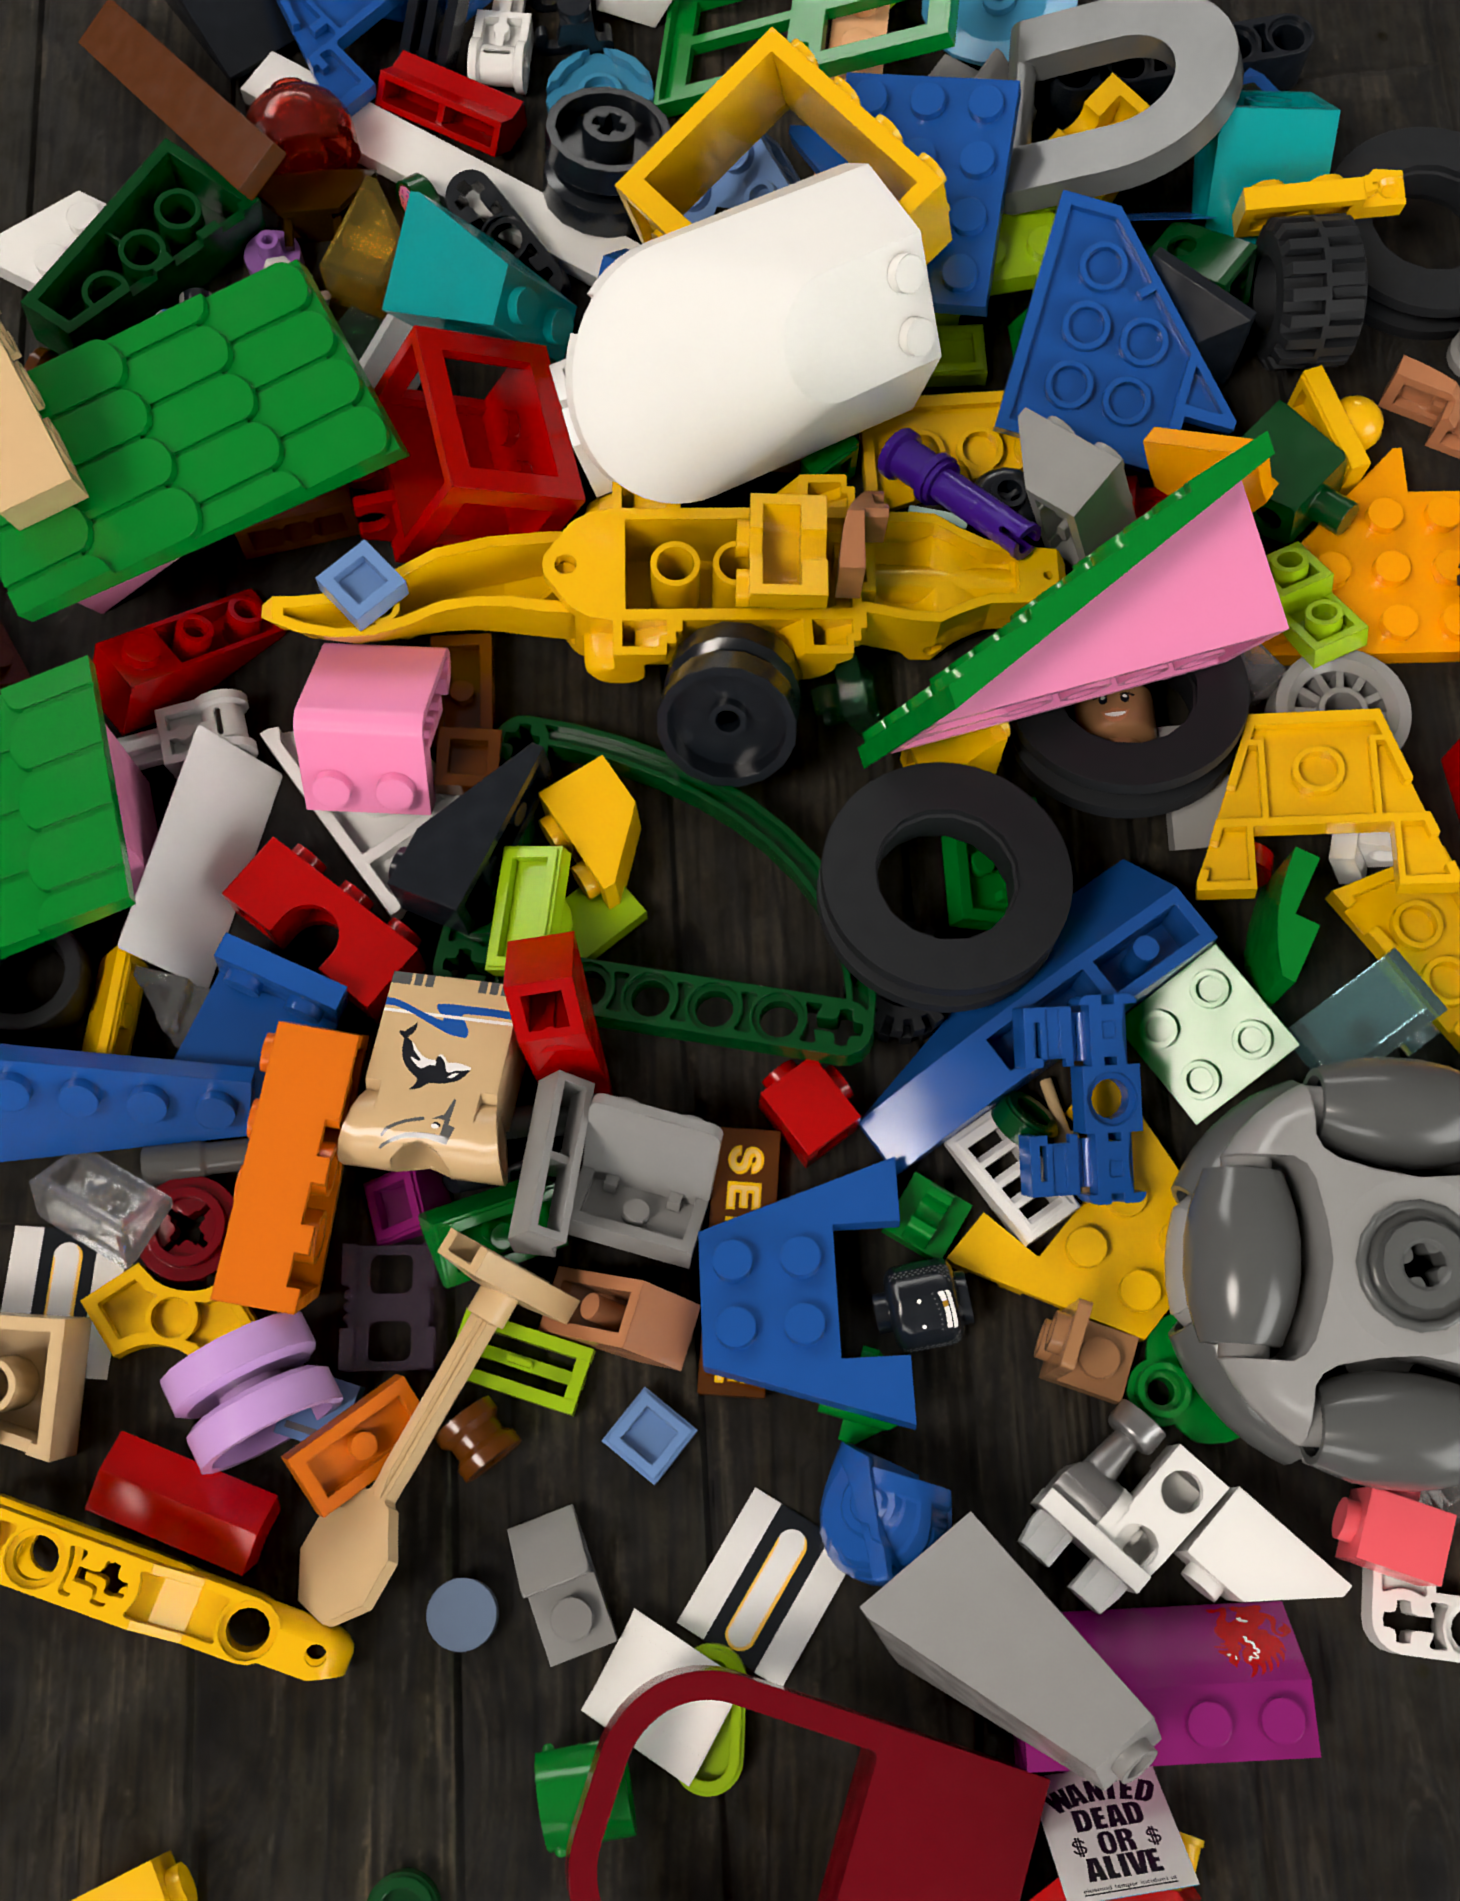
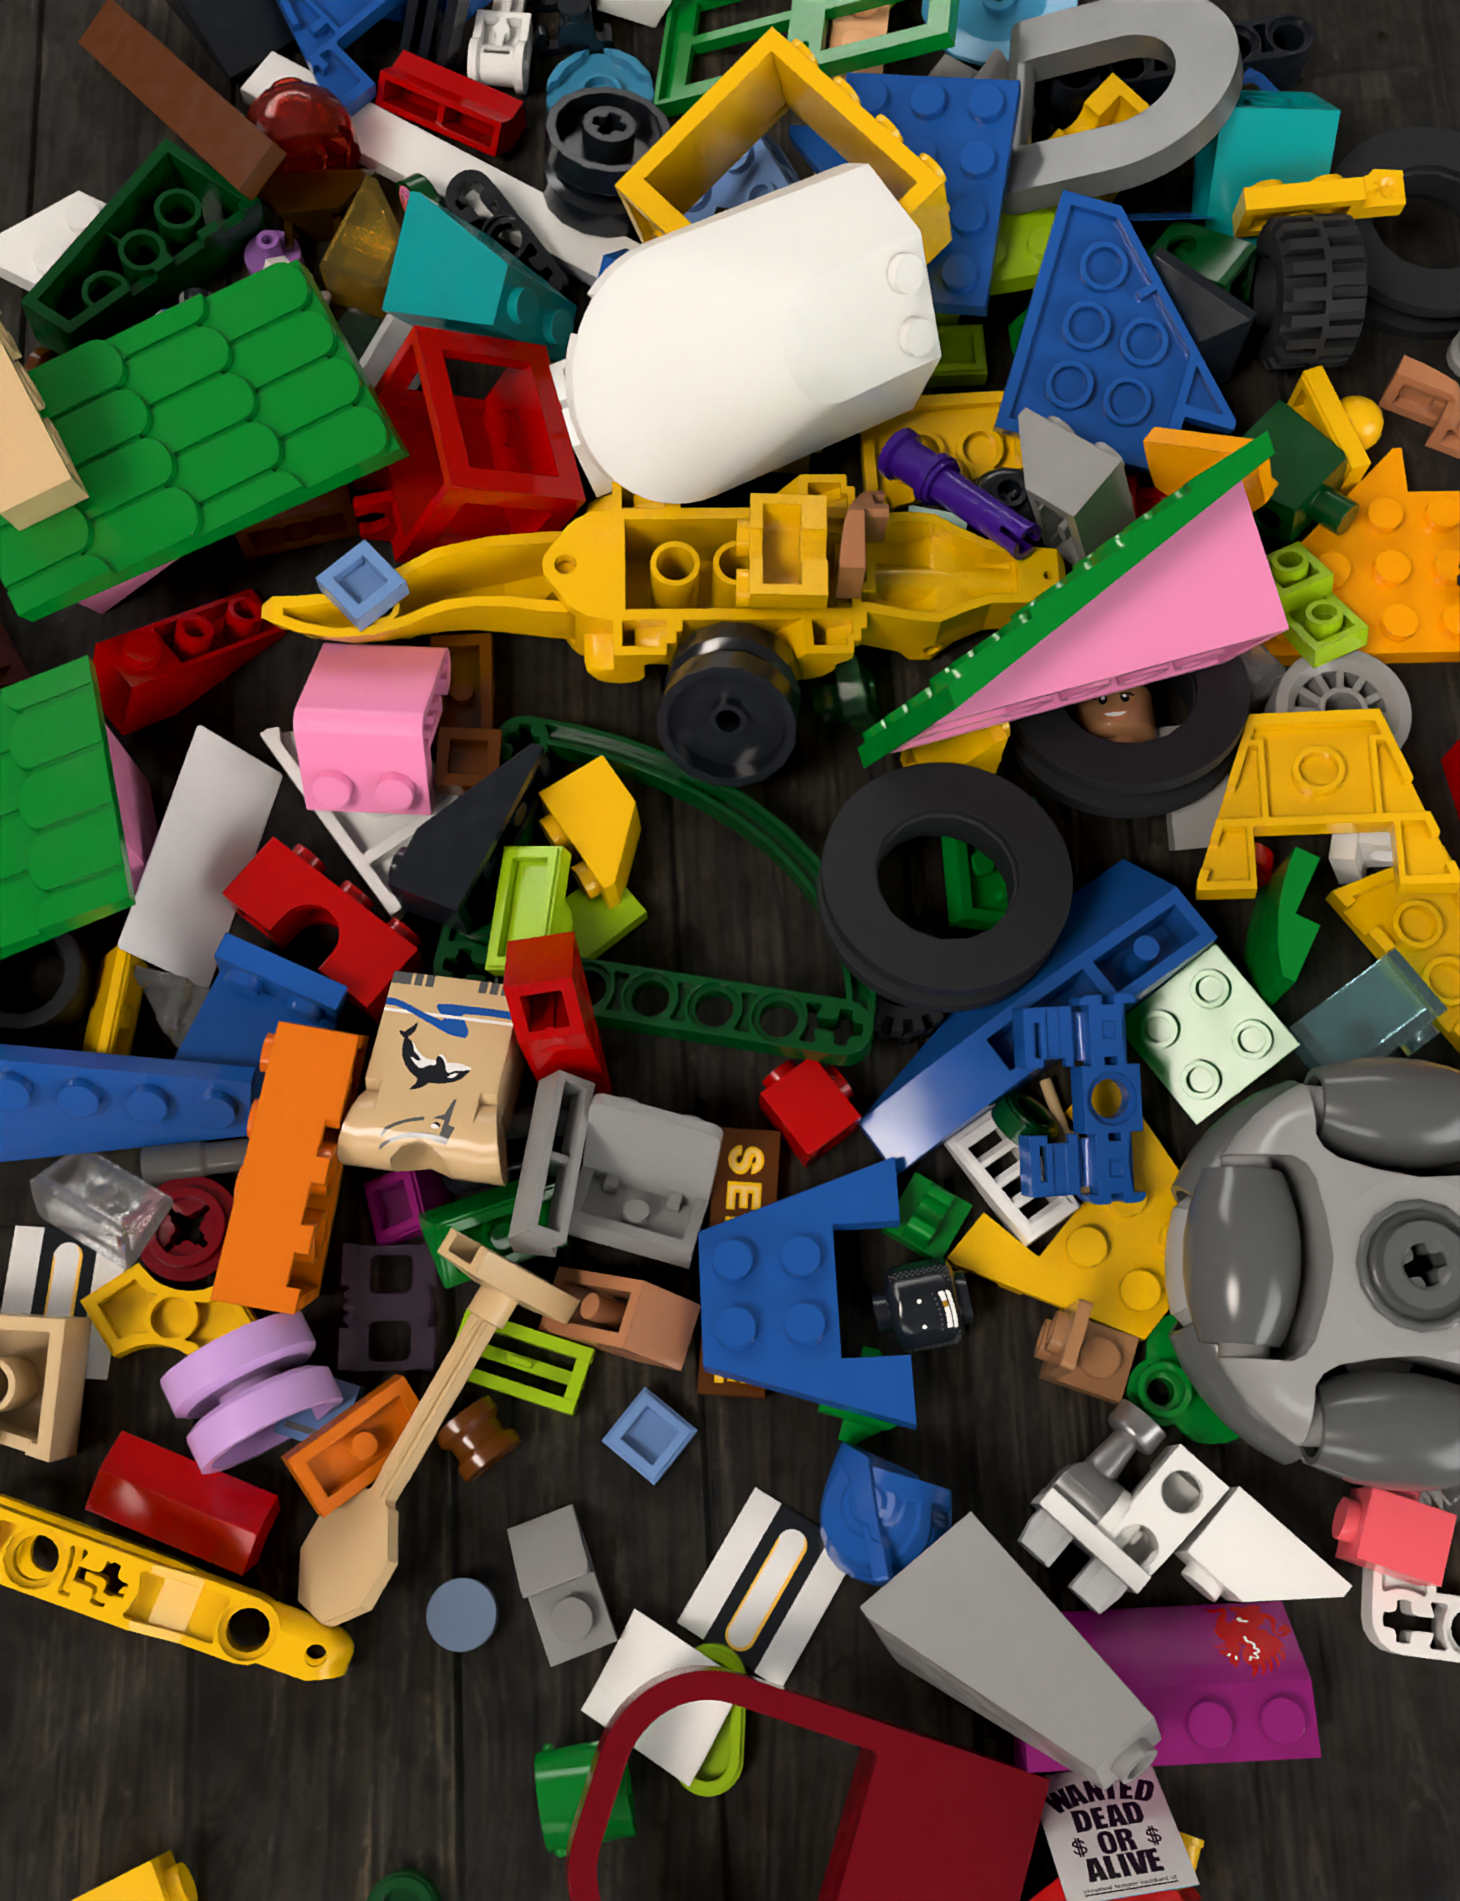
white connector [117,689,259,779] -> none
green tile [799,436,859,481] -> none

